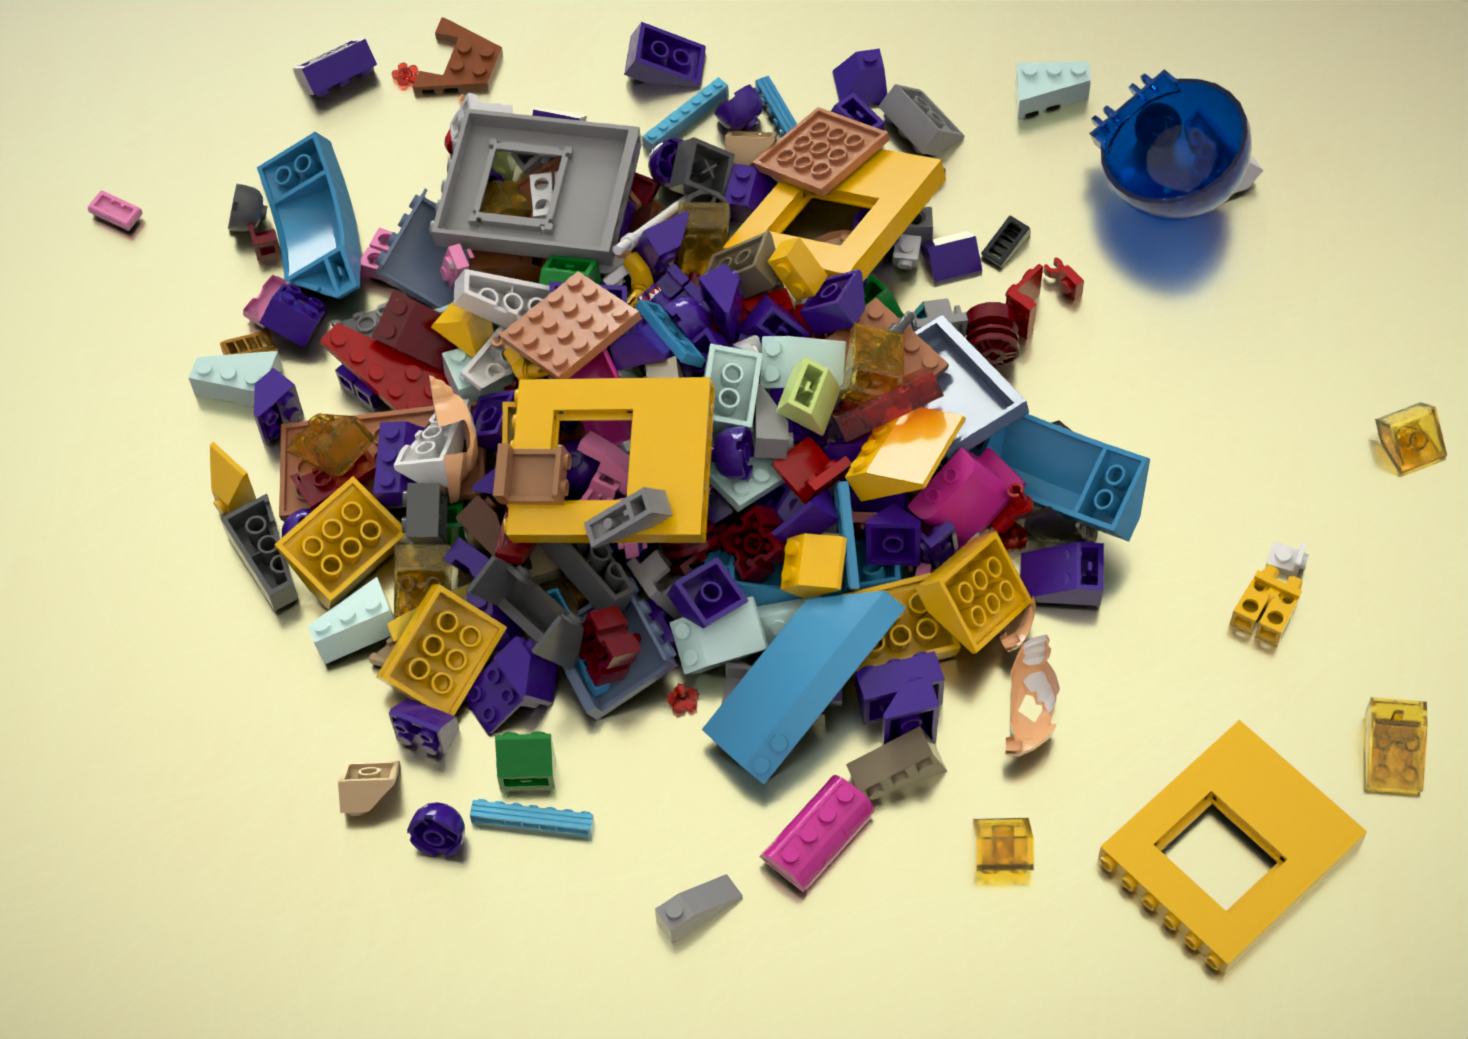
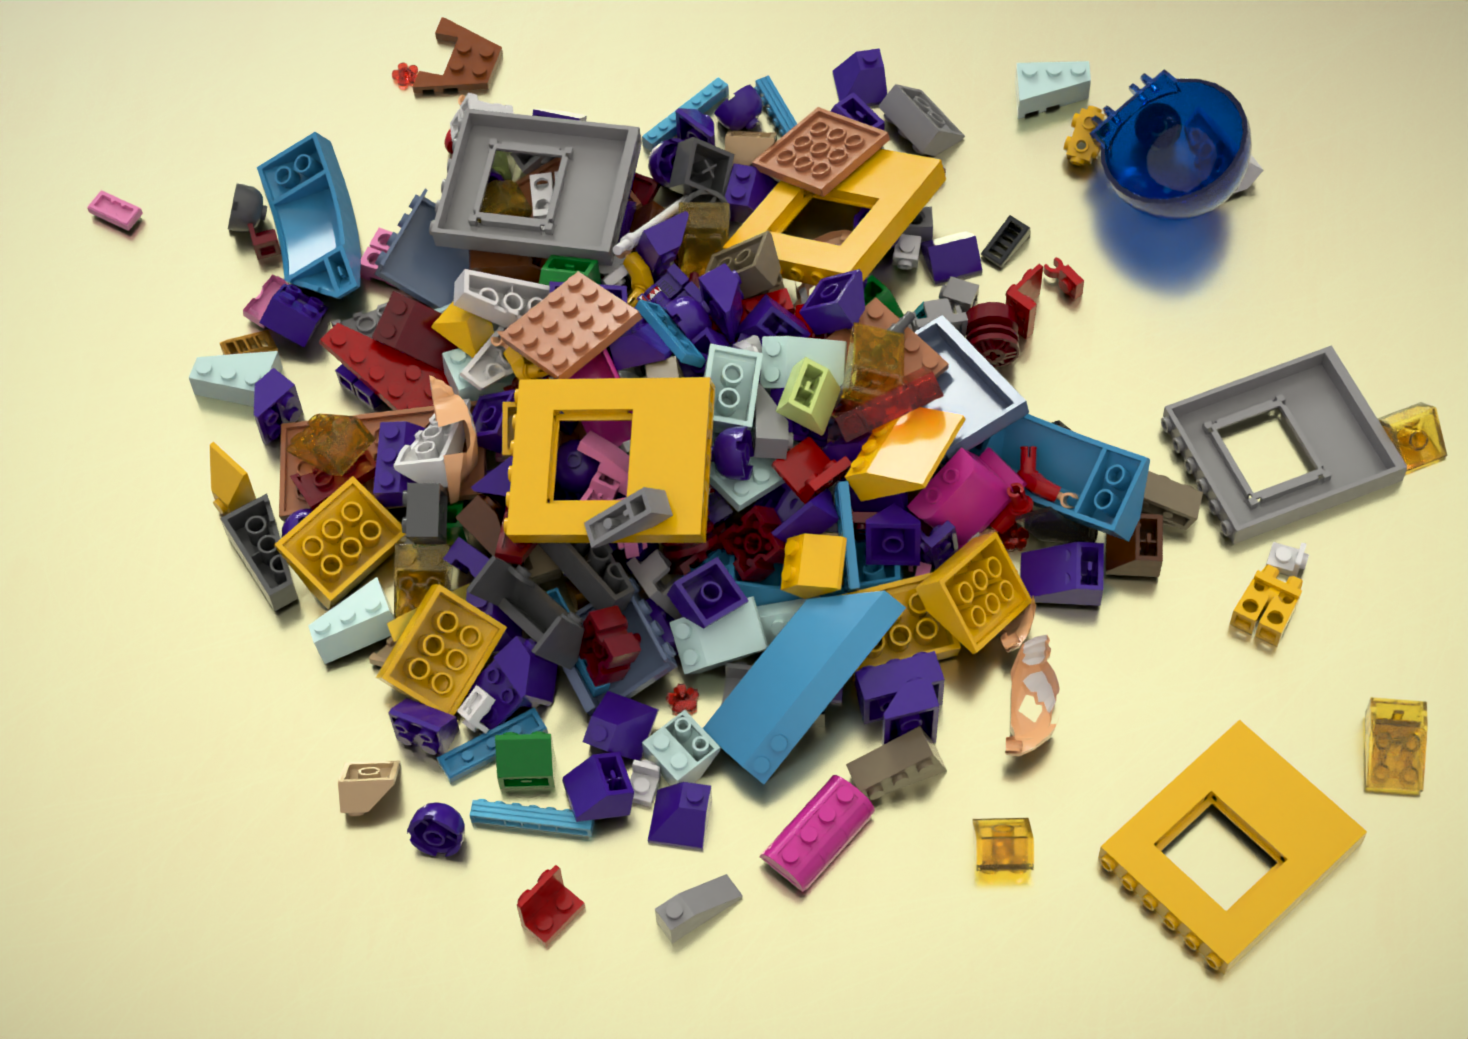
dark purple slope [292,38,378,97] -> none
bright pink piece [440,243,474,289] -> none
medium nougat panel [493,443,572,505] -> none
dark purple slope [624,21,706,87] -> none
yellow brick [768,237,828,301] -> none
none -> dark azure tile [437,707,548,783]
none -> white bracket [457,685,496,734]
none -> red bracket [516,865,585,947]
none -> dark purple slope [562,752,634,822]
none -> dark purple slope [582,691,659,761]
none -> white bracket [630,760,661,807]
none -> light aqua slope [642,710,721,786]
none -> dark purple slope [647,782,712,850]
none -> dark purple slope [675,108,715,146]
none -> light grey brick [939,276,979,313]
none -> red arm [1017,446,1079,509]
none -> yellow brick [1063,106,1109,166]
none -> reddish brown slope [1105,514,1163,577]
none -> dark tan wedge [1141,471,1203,530]
none -> light grey panel [1161,345,1408,544]

